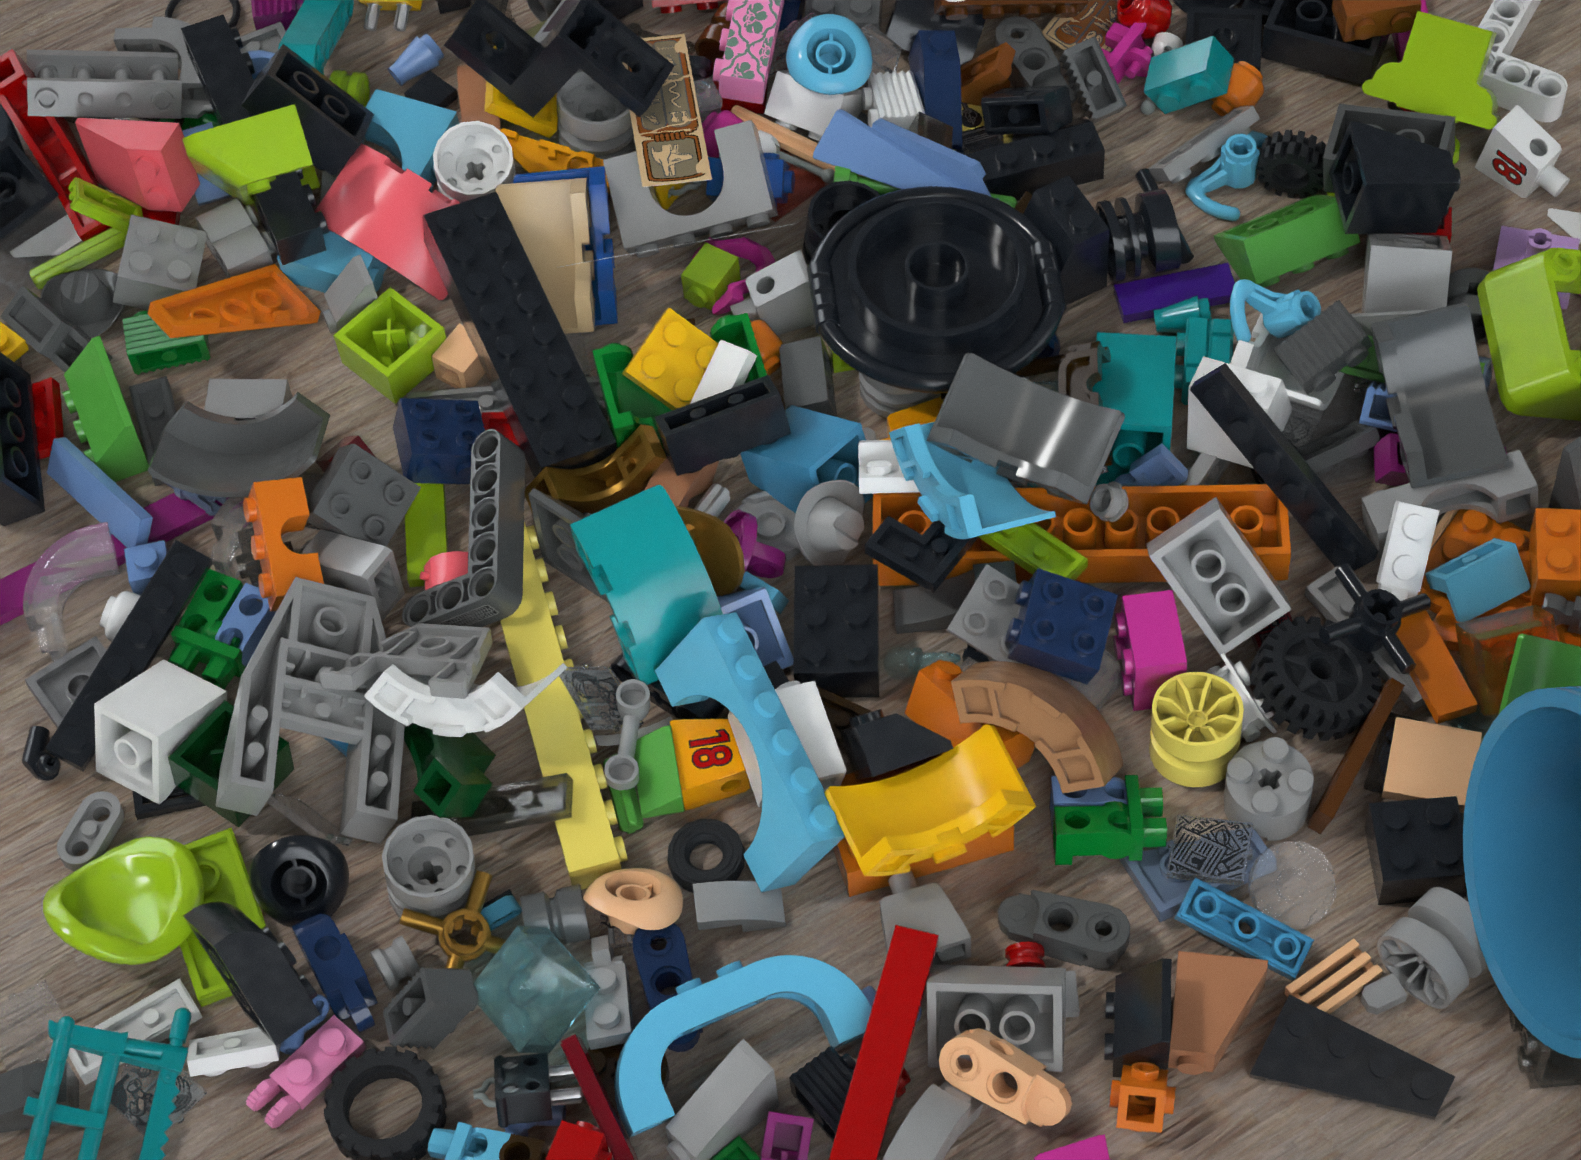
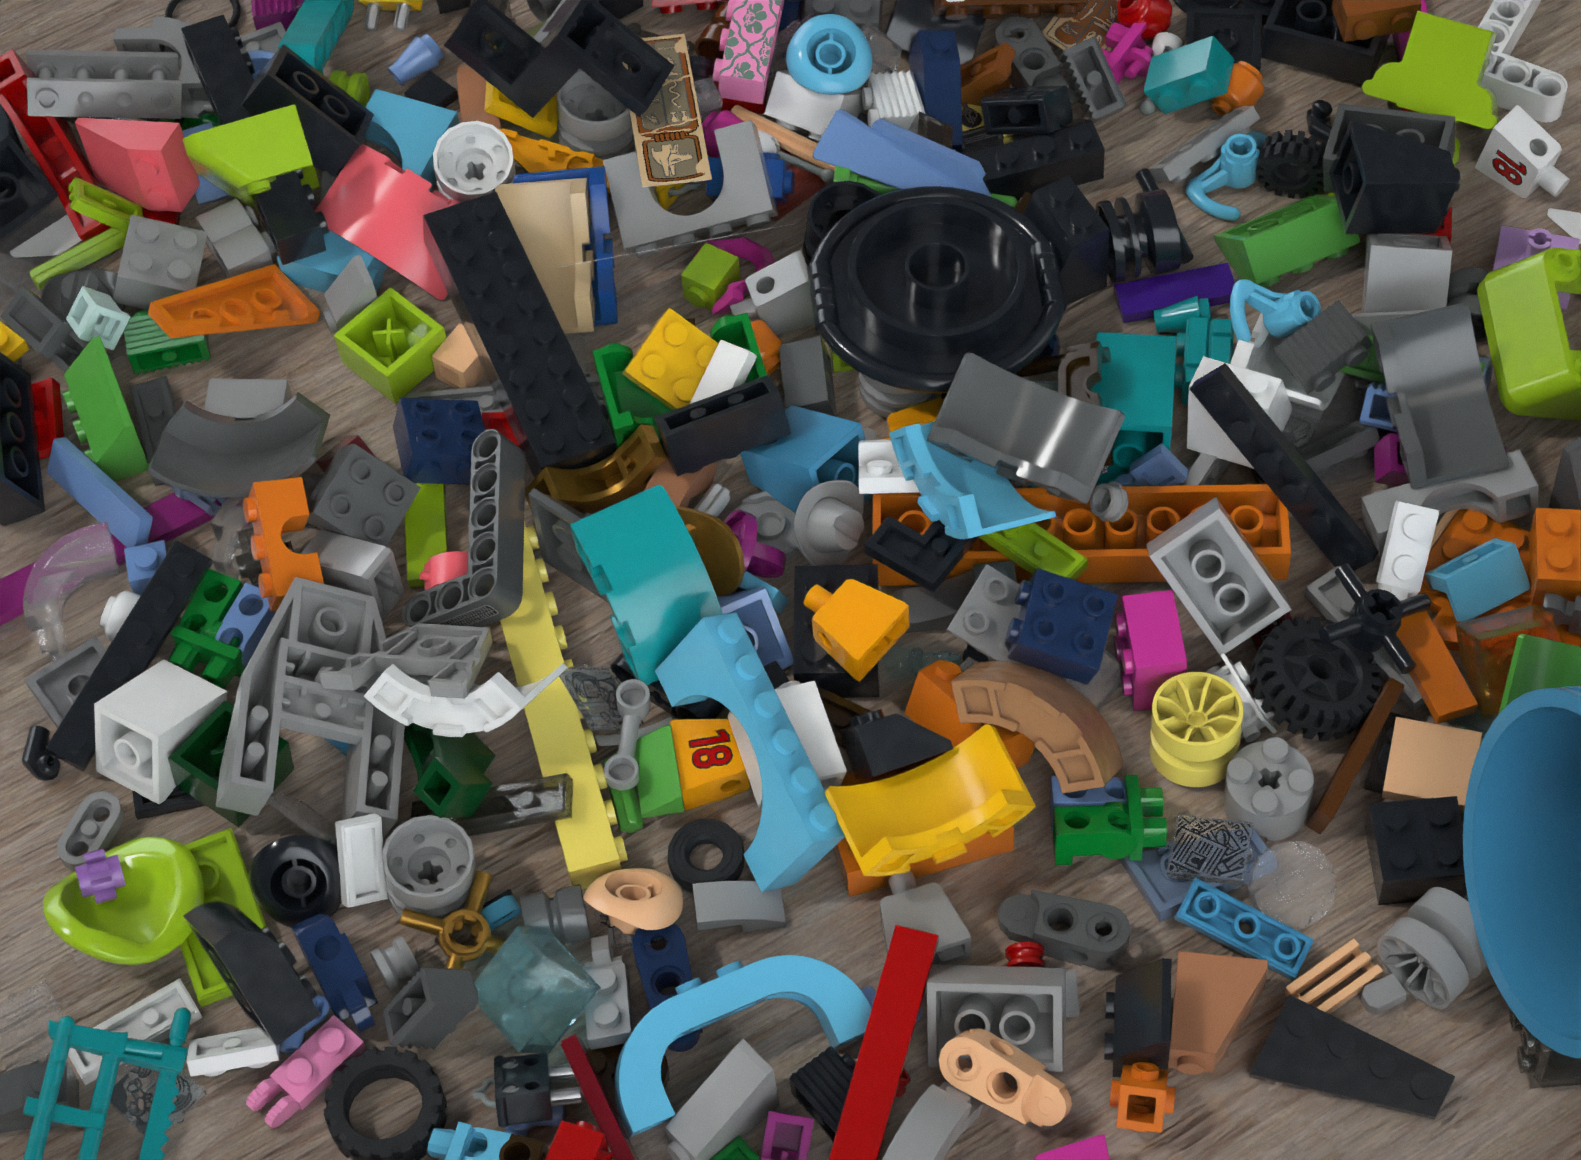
none -> light aqua brick [66,286,130,350]
none -> medium lavender gear [75,848,126,904]
none -> white tile [335,813,388,908]
none -> light orange torso [804,579,910,682]
none -> black arm [1306,100,1333,146]

